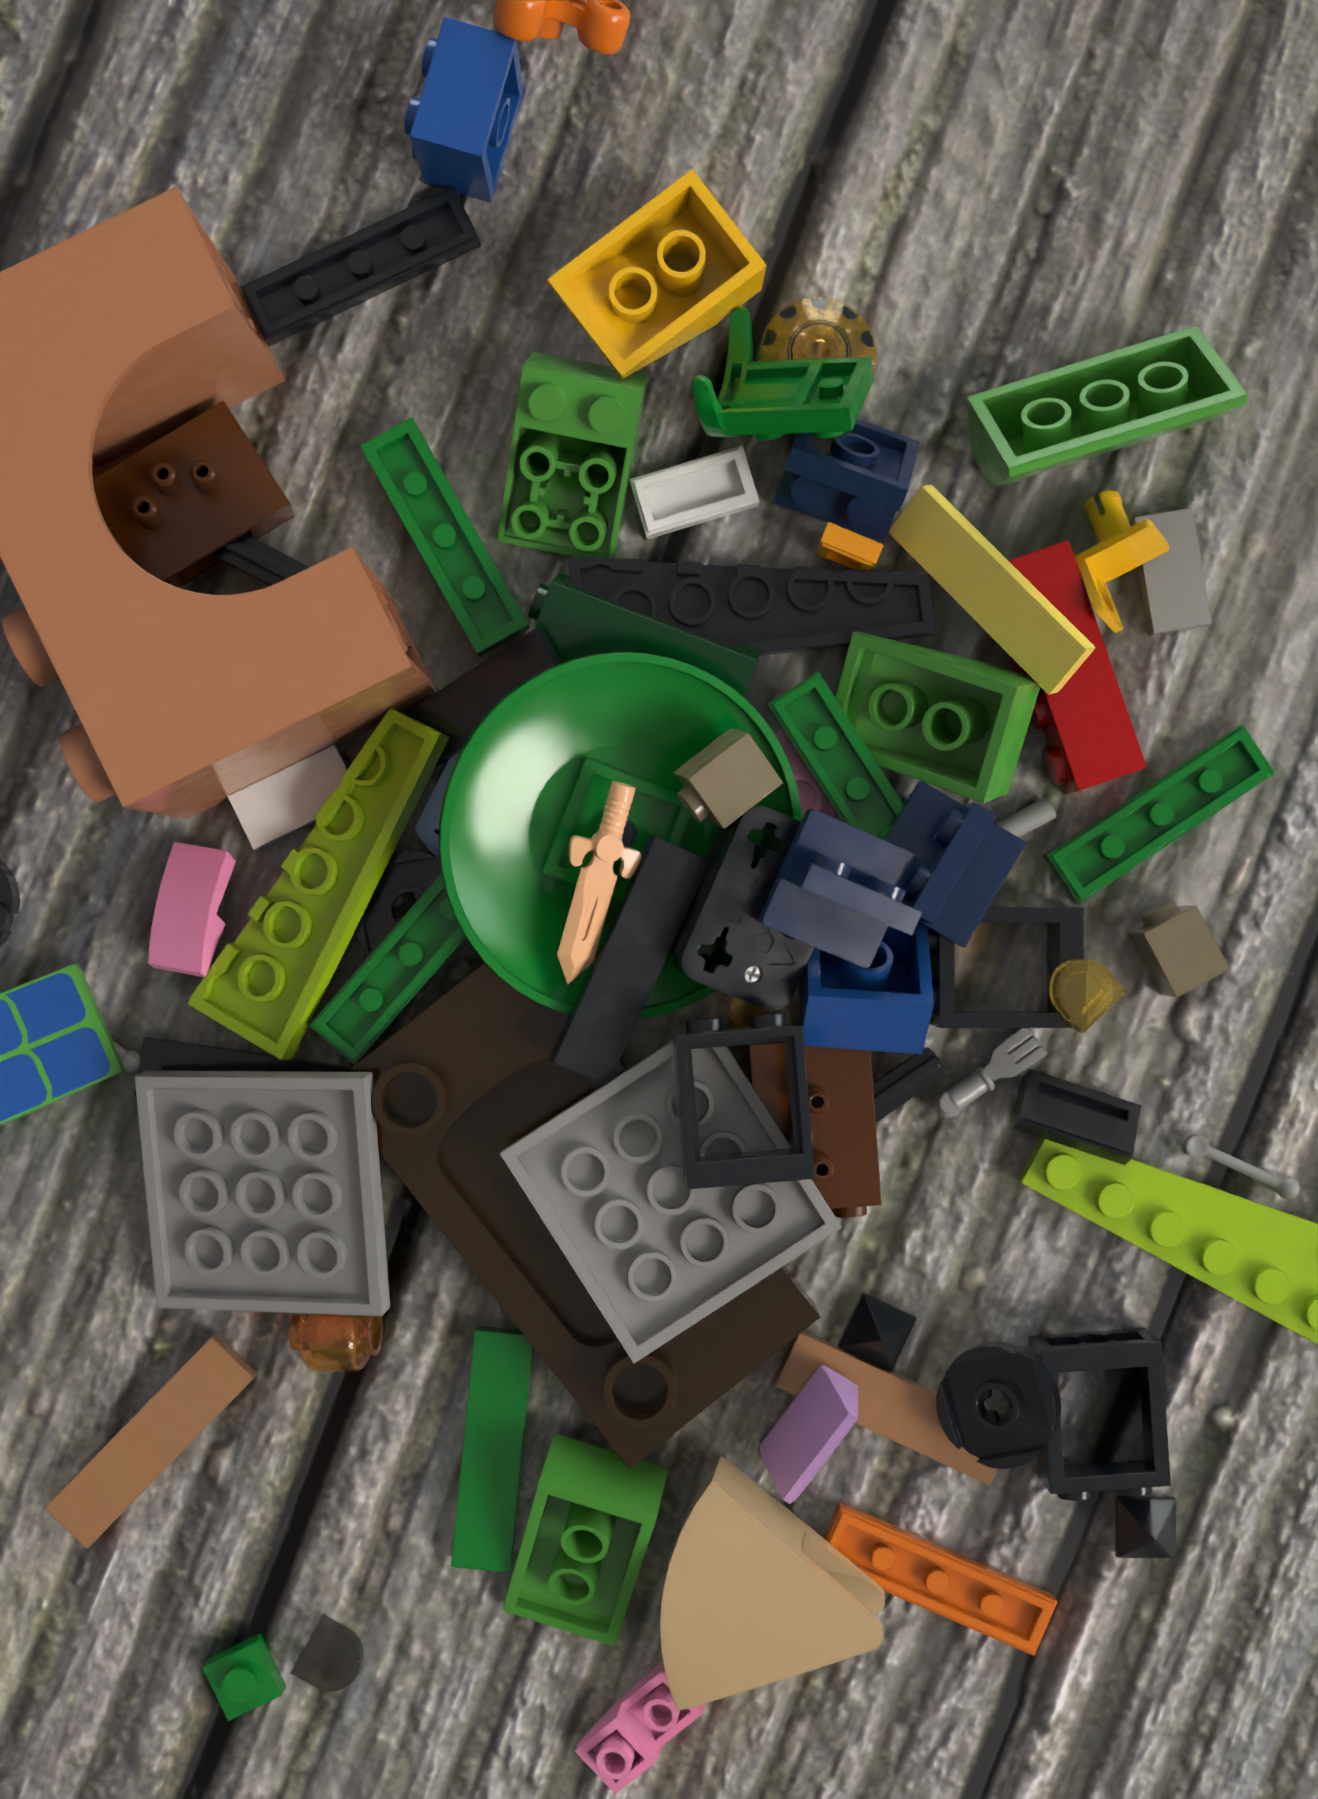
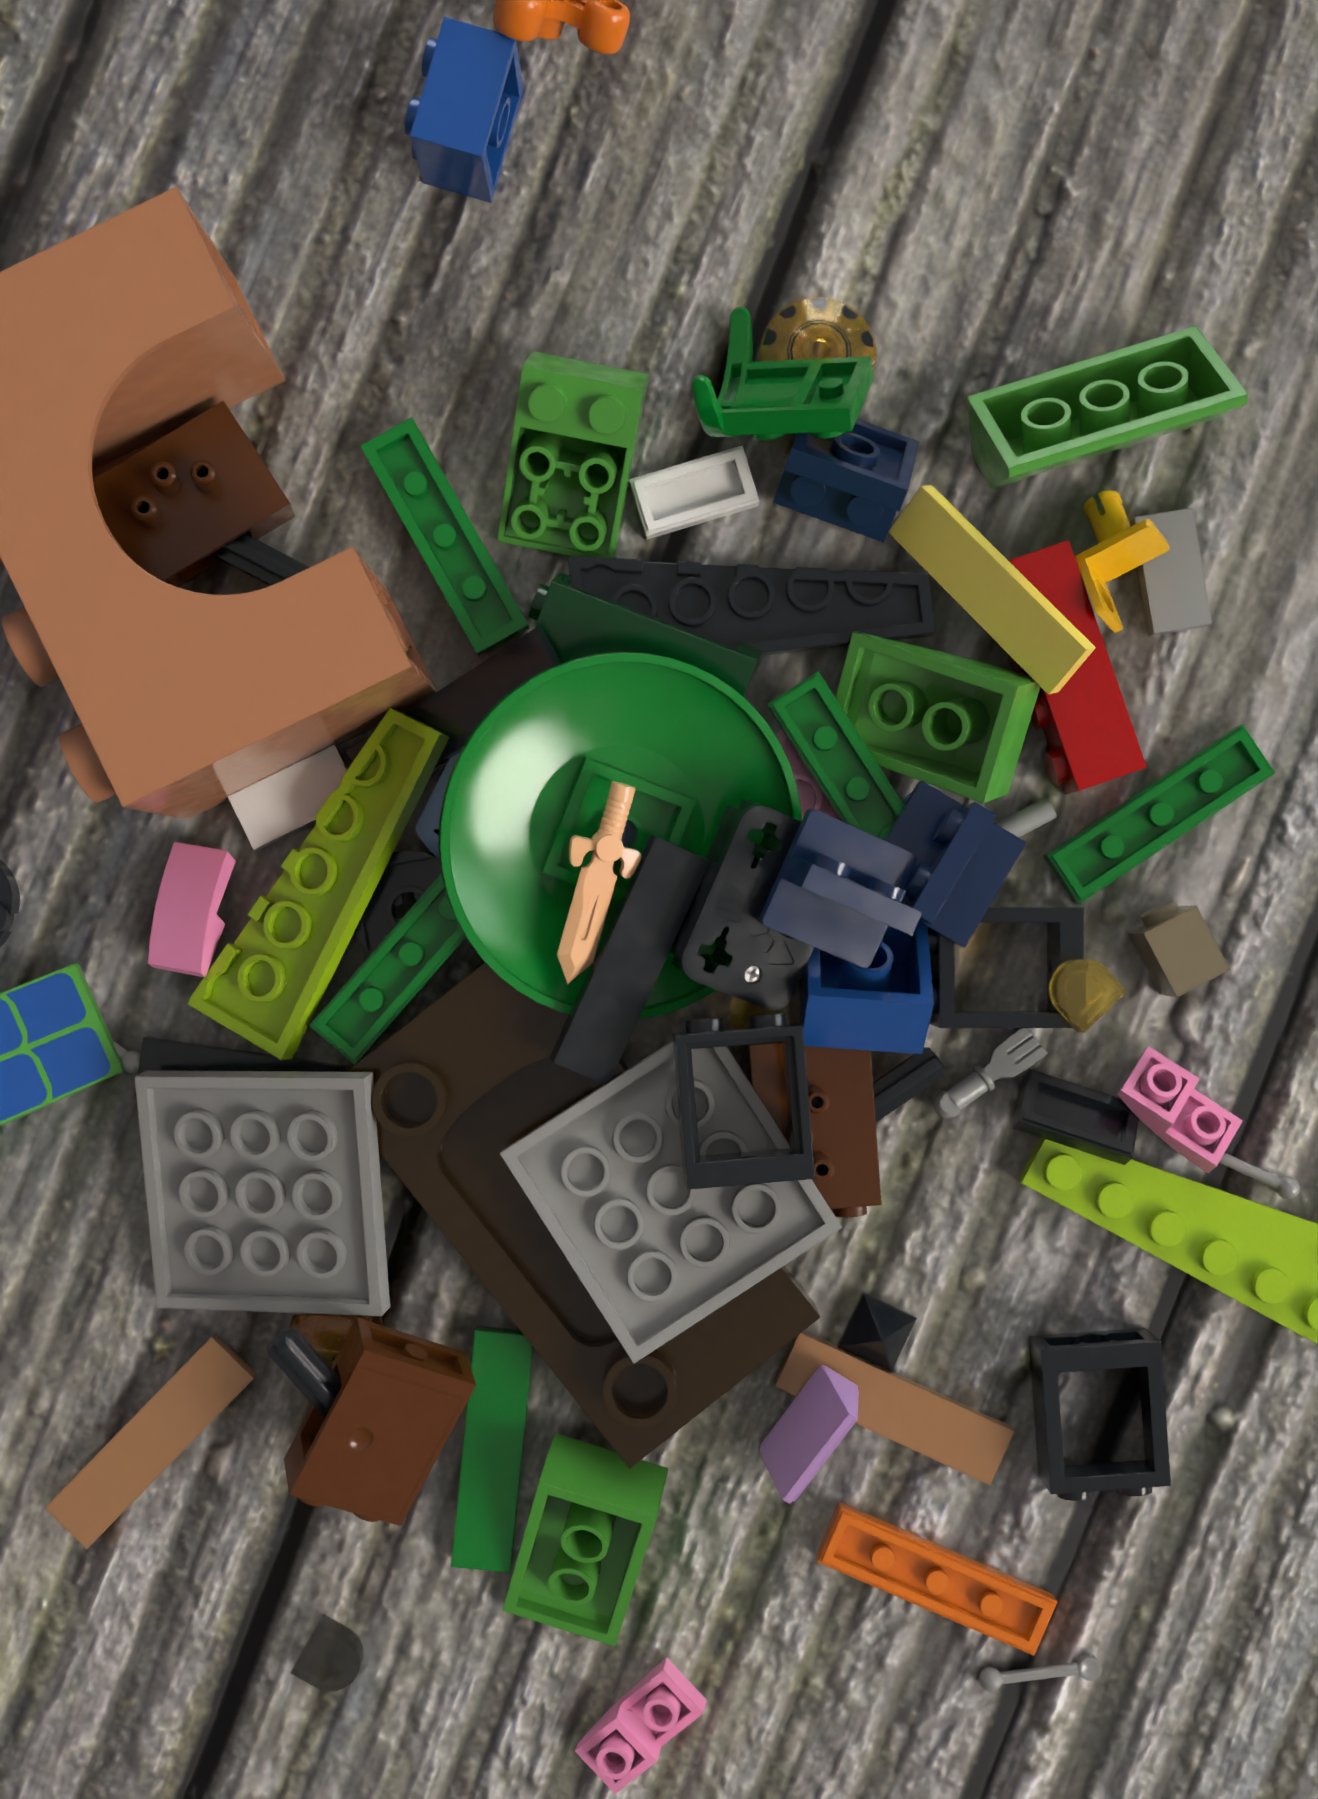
green plate [203,1633,286,1721] -> none
black tile [240,186,481,347] -> none
yellow slope [547,169,767,379] -> none
tan piece [660,1456,885,1711] -> none
dark tan brick [673,728,783,829] -> none
light orange tile [815,522,884,571] -> none
black plate [936,1341,1061,1469] -> none
black slope [1115,1496,1176,1558] -> none
none -> reddish brown piece [267,1317,476,1526]
none -> light grey hinge [979,1653,1102,1692]
none -> bright pink slope [1117,1046,1243,1174]

